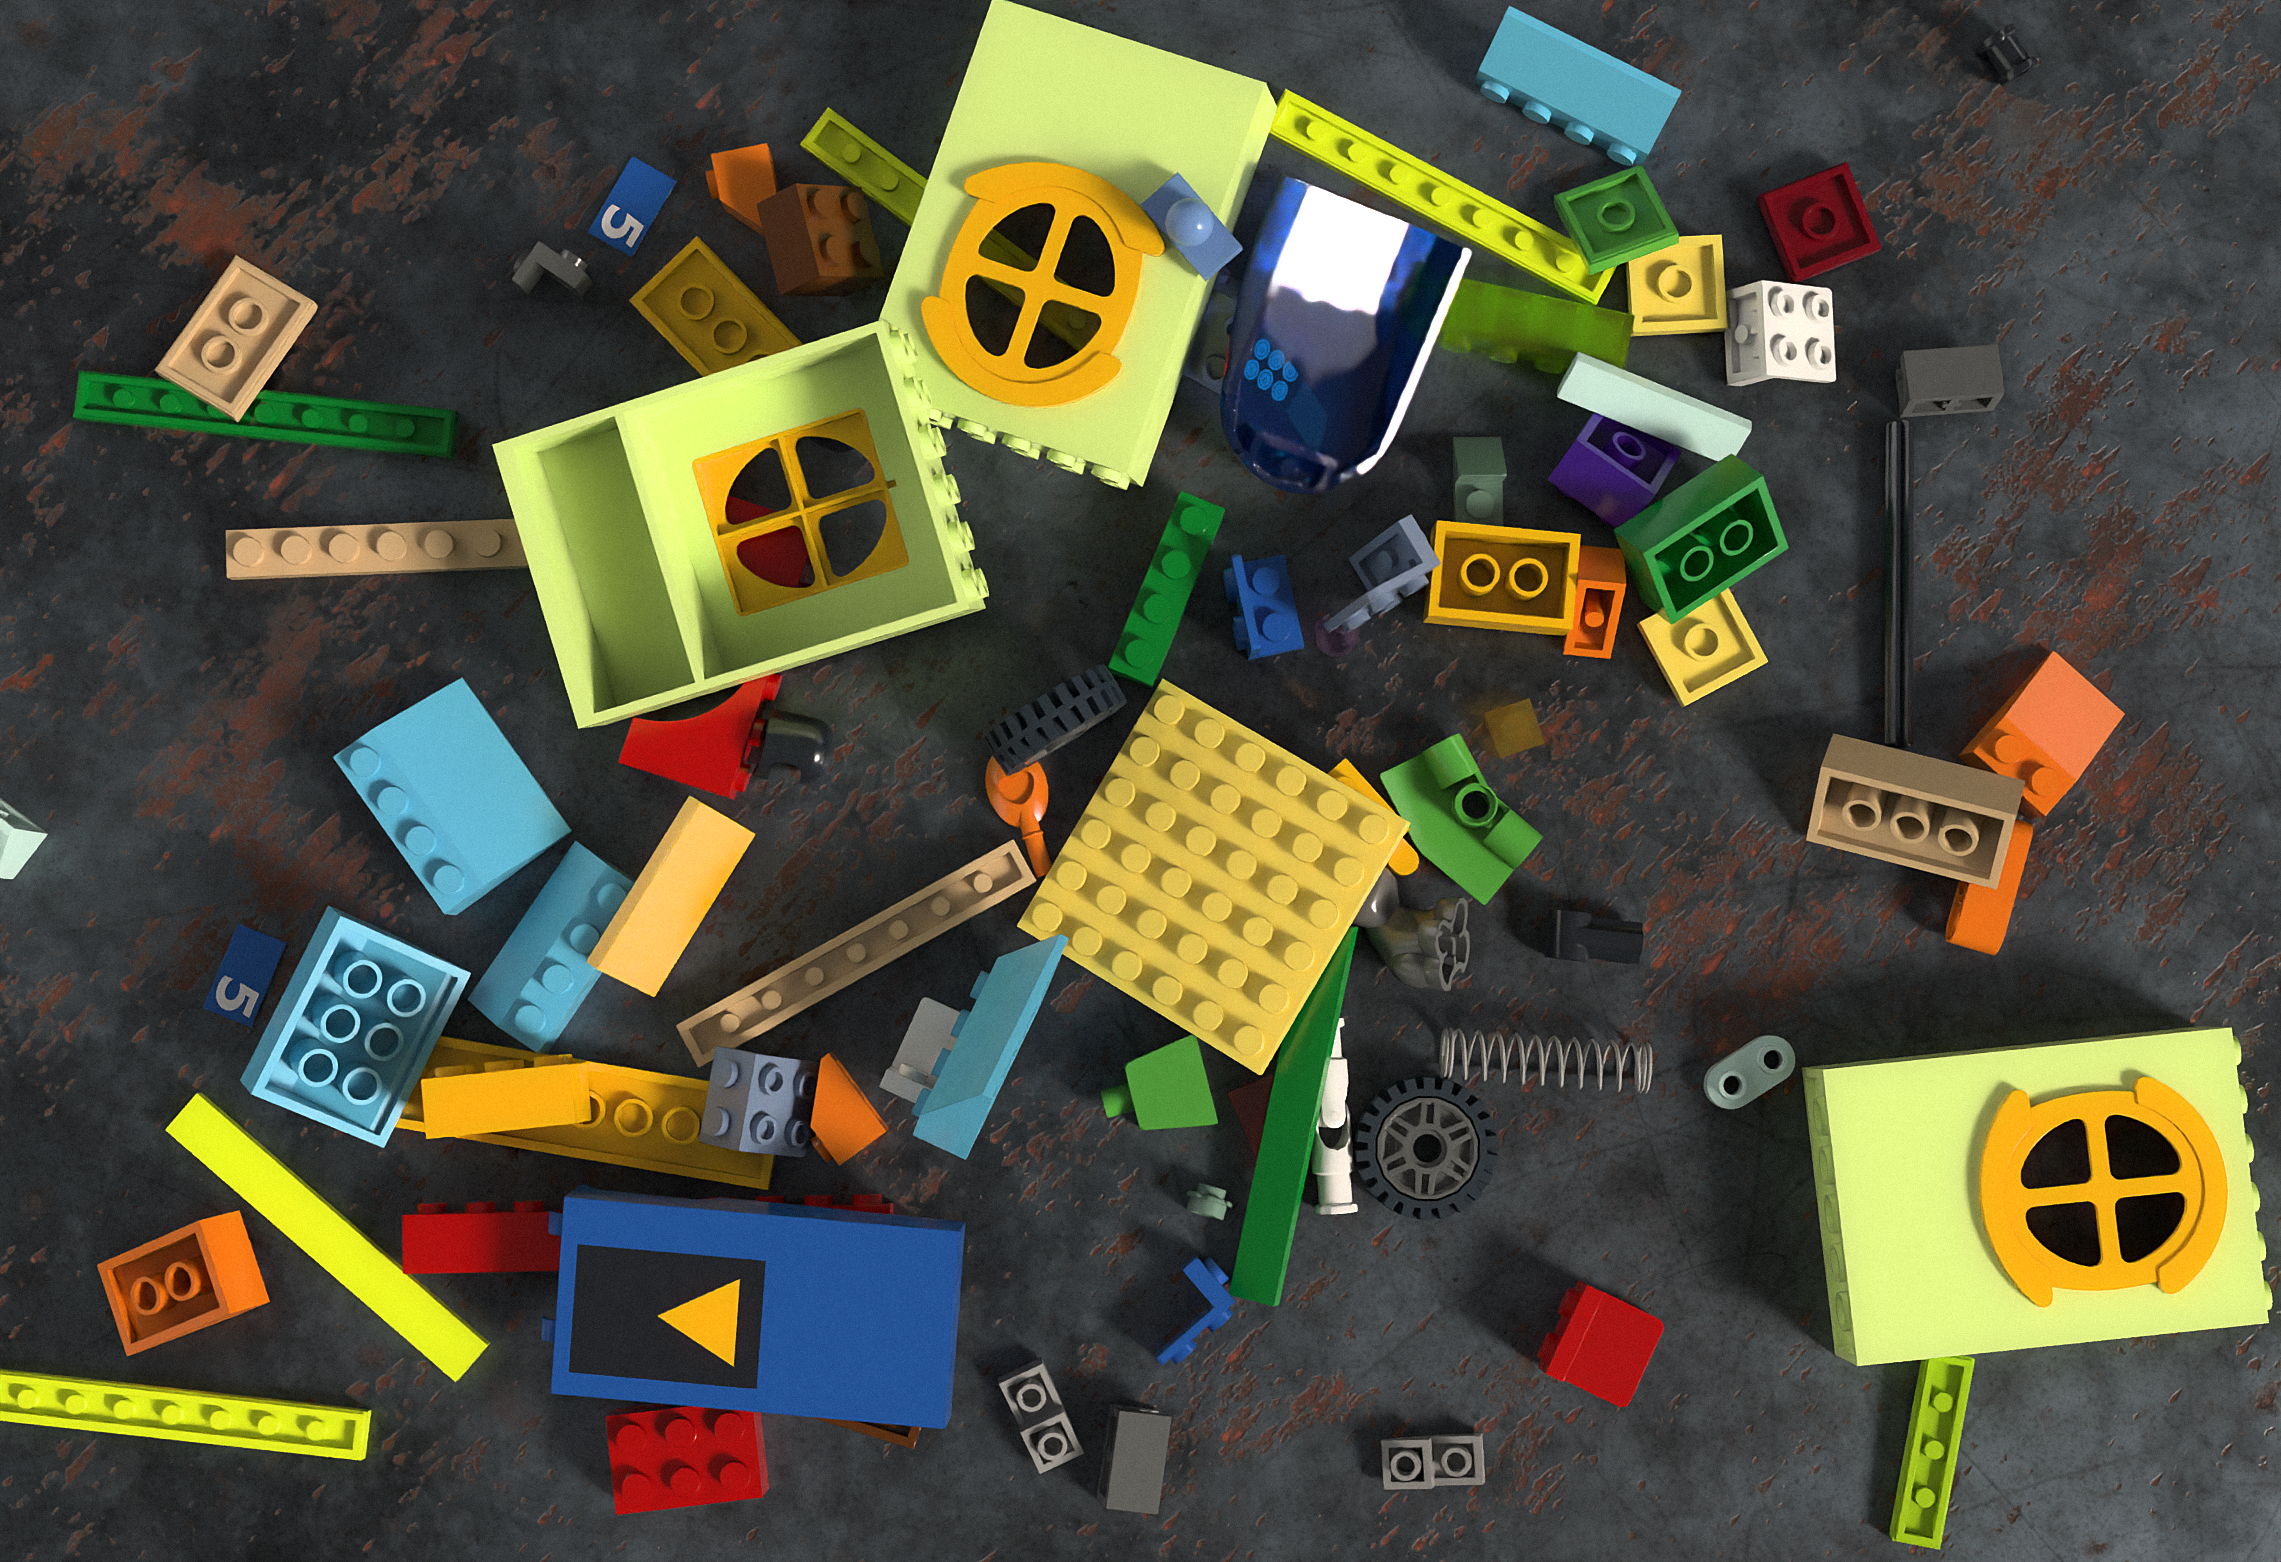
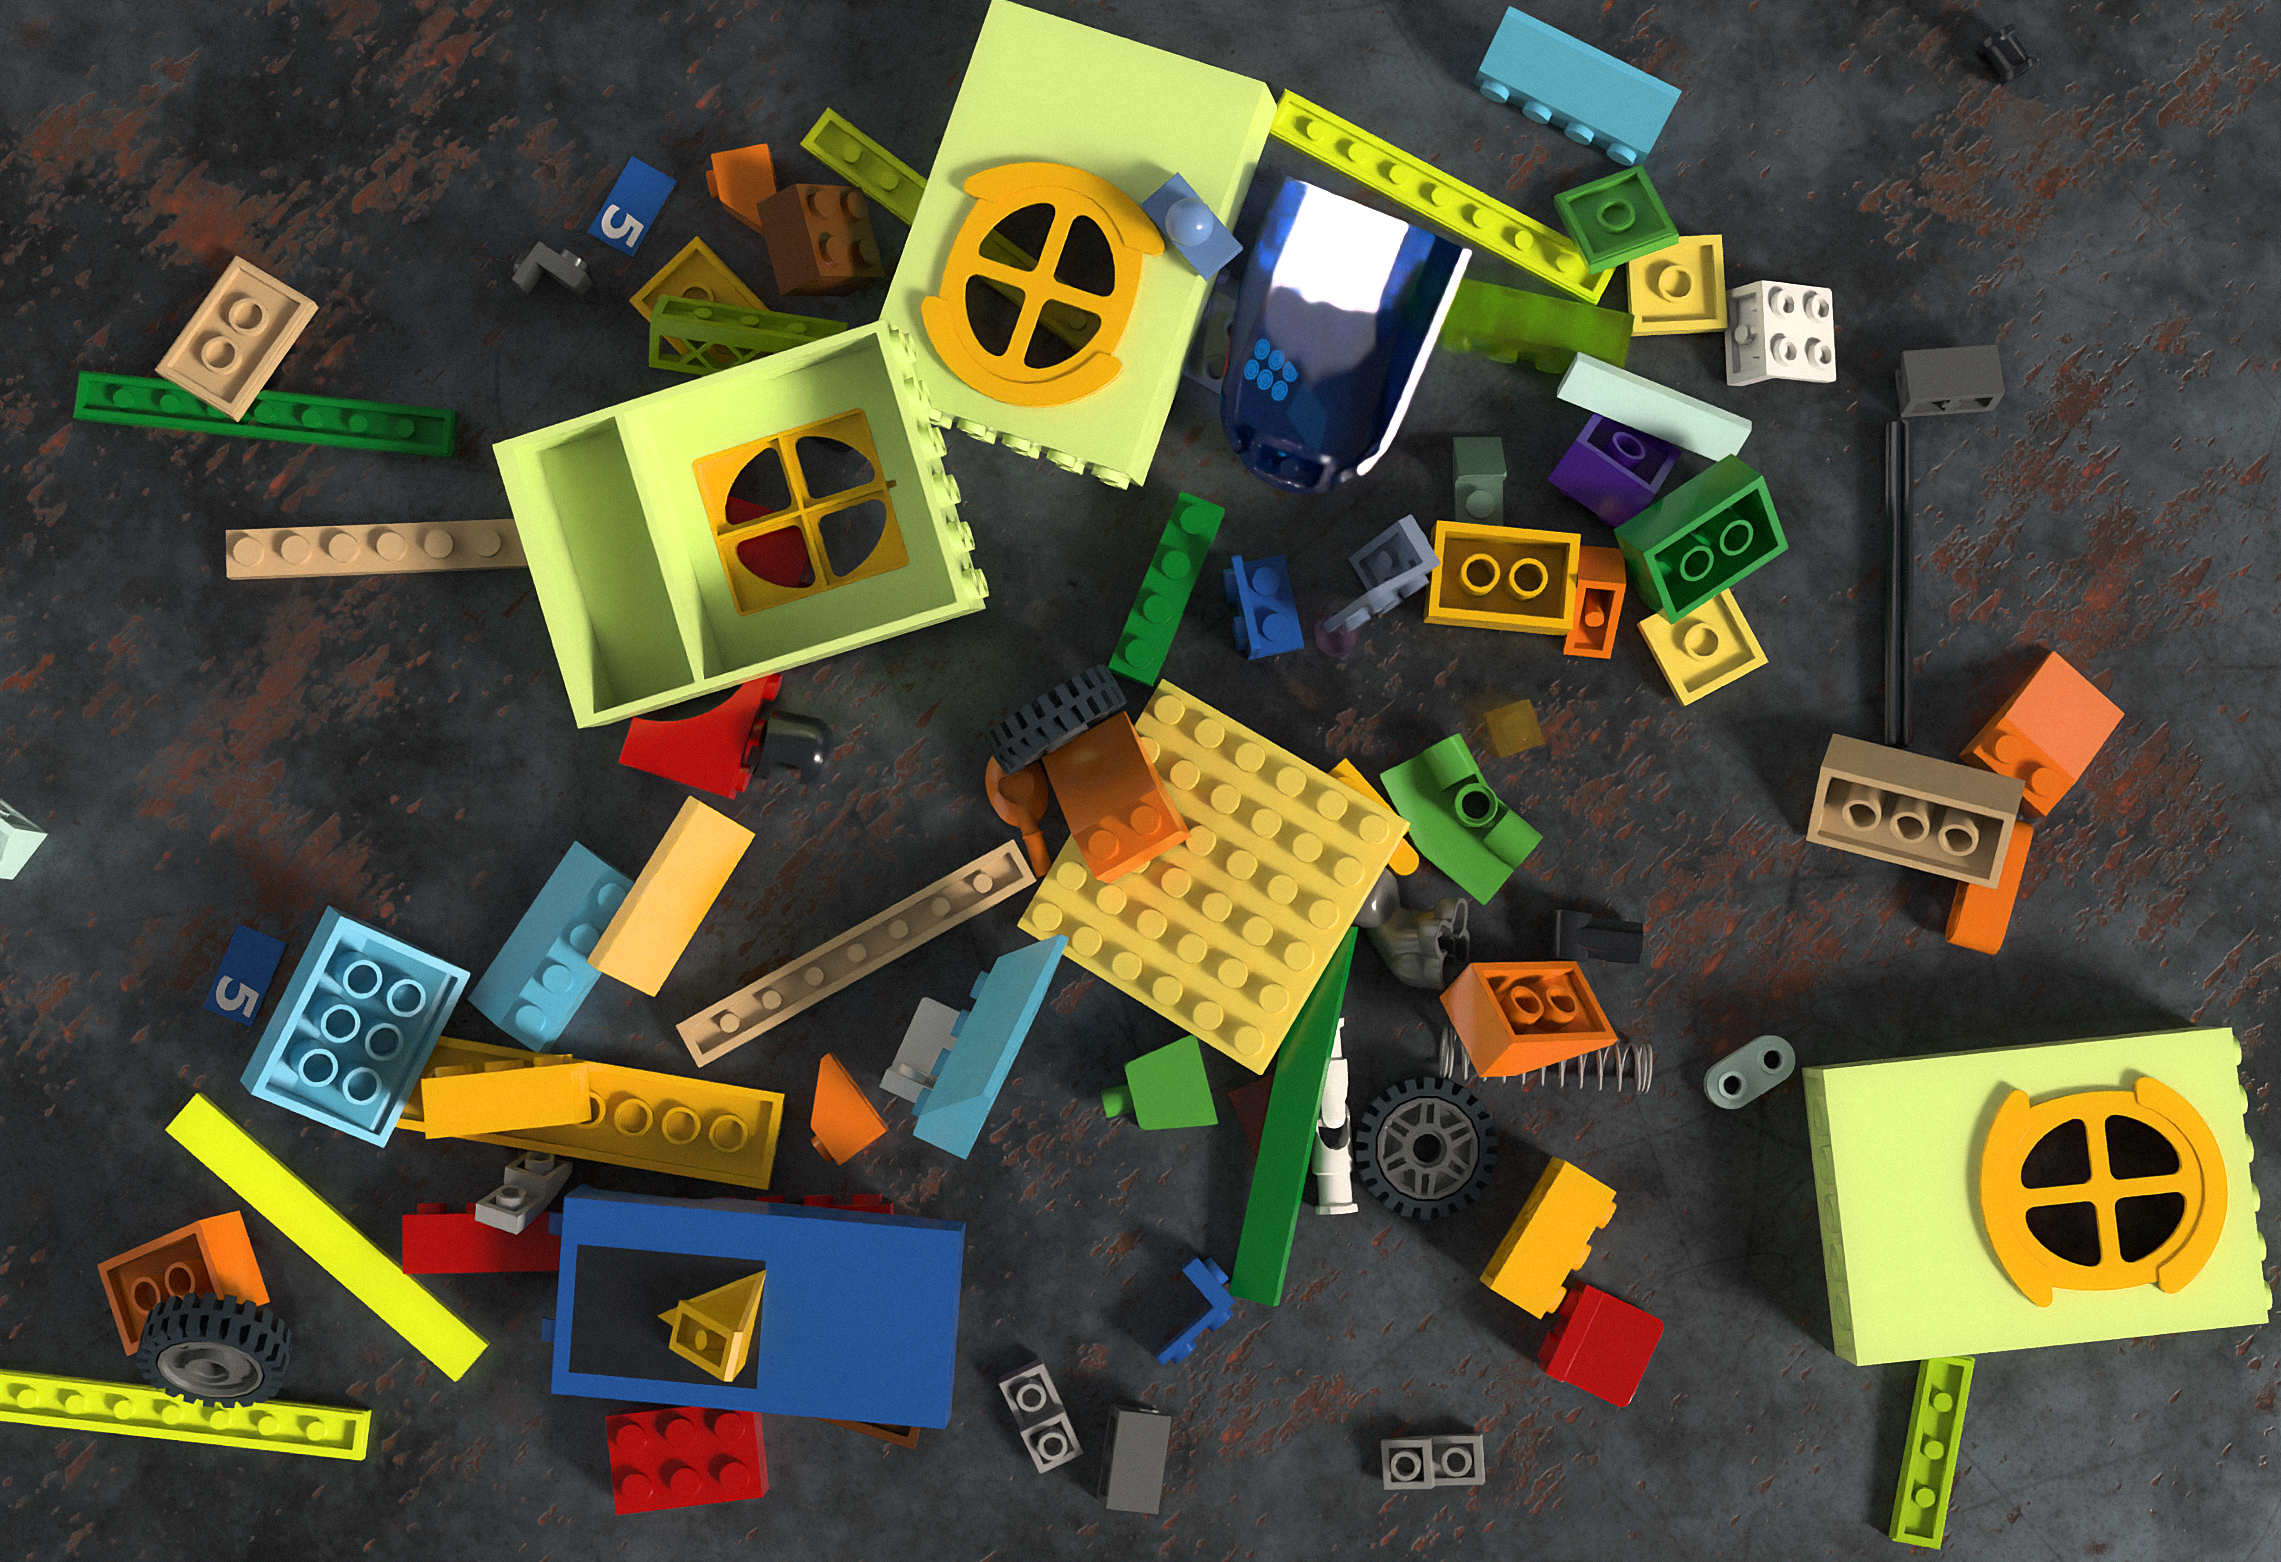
medium azure slope [333,677,573,915] -> none
sand blue bracket [699,1046,820,1157] -> none
sand green plate [1186,1183,1233,1221] -> none
dark red plate [1756,161,1882,284] -> none
none -> black wheel [136,1292,292,1408]
none -> light grey slope [475,1150,573,1235]
none -> lime fence [649,294,848,376]
none -> yellow slope [668,1269,767,1381]
none -> orange slope [1041,710,1192,884]
none -> orange slope [1439,961,1618,1077]
none -> yellow brick [1479,1156,1617,1319]

